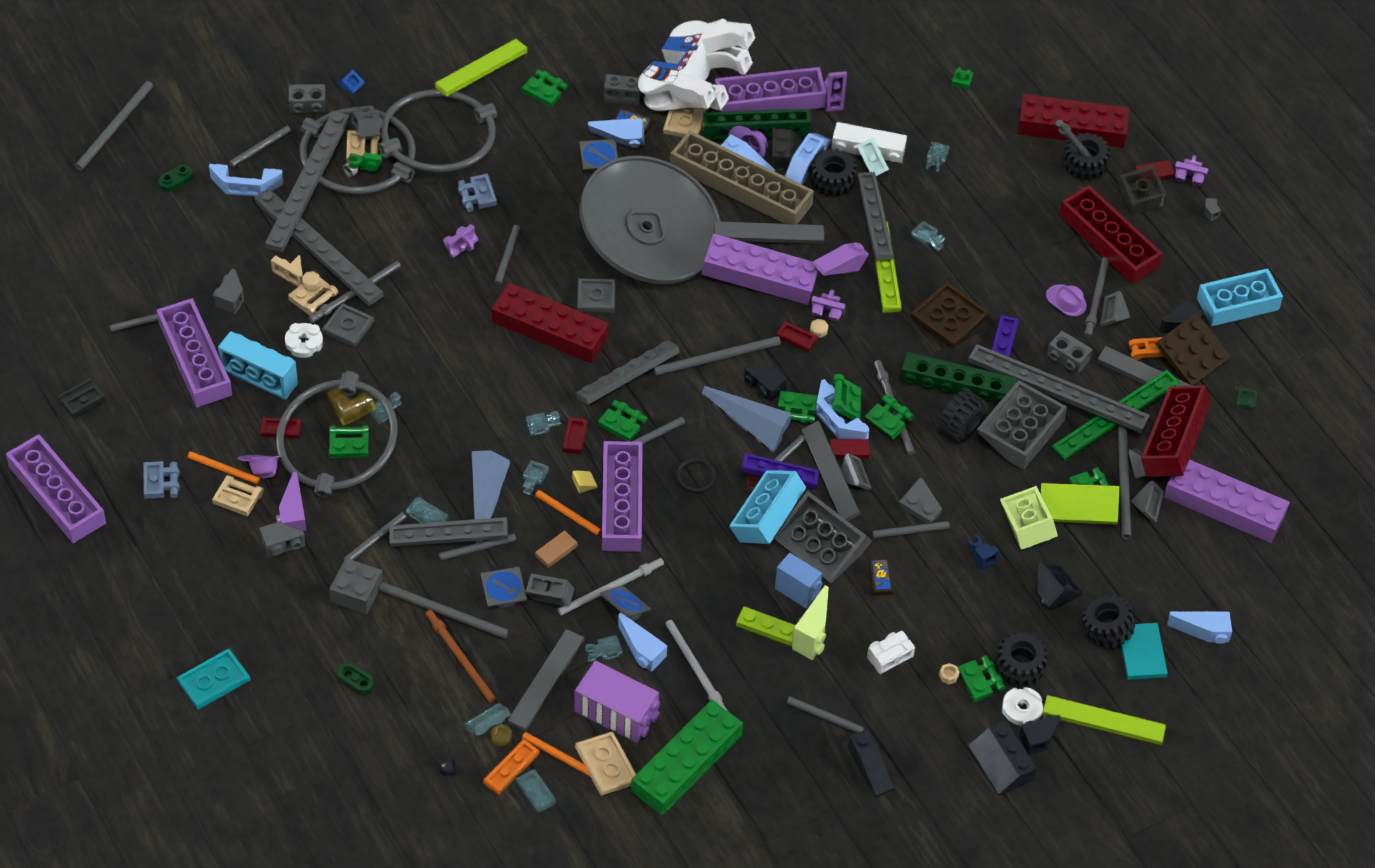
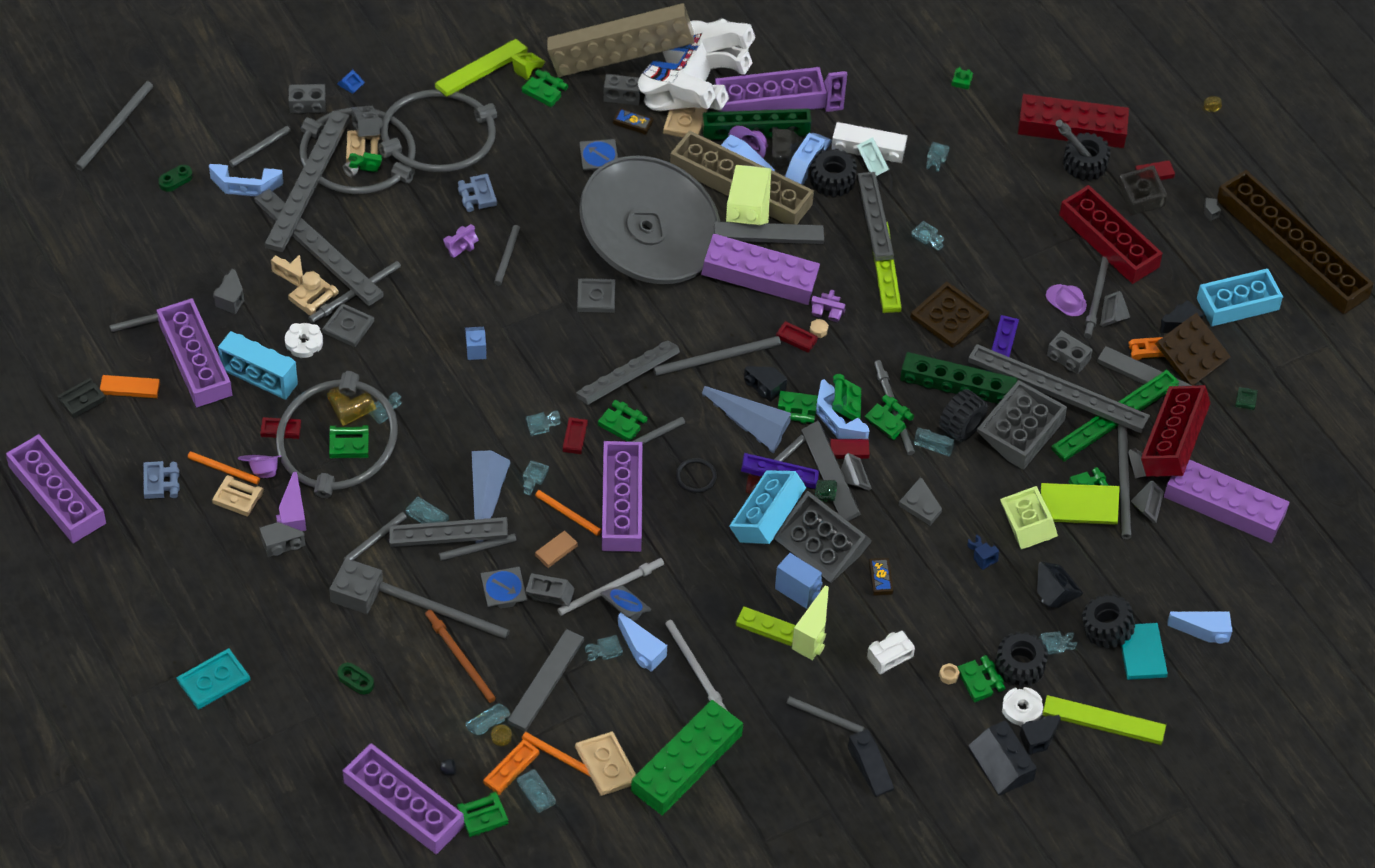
dark red brick [491,283,609,364] -> none
light yellow slope [572,471,597,493] -> none
medium lavender brick [574,660,660,743] -> none
light blue slope [588,118,644,148] -> none
medium lavender slope [812,242,869,276] -> none
dark grey bar [872,521,950,538] -> none
medium lavender hips [1174,155,1208,187] -> none
none -> orange tile [100,375,160,398]
none -> medium lavender brick [343,744,464,854]
none -> green plate [456,791,508,837]
none -> medium blue slope [465,327,486,360]
none -> lime slope [512,53,545,80]
none -> dark tan brick [547,3,694,77]
none -> yellowish green slope [726,165,771,225]
none -> clear green plate [815,480,838,501]
none -> clear light blue plate [914,427,954,457]
none -> clear light blue plate [1039,631,1077,654]
none -> clear yellow tile [1204,96,1222,112]
none -> dark brown brick [1217,170,1374,315]

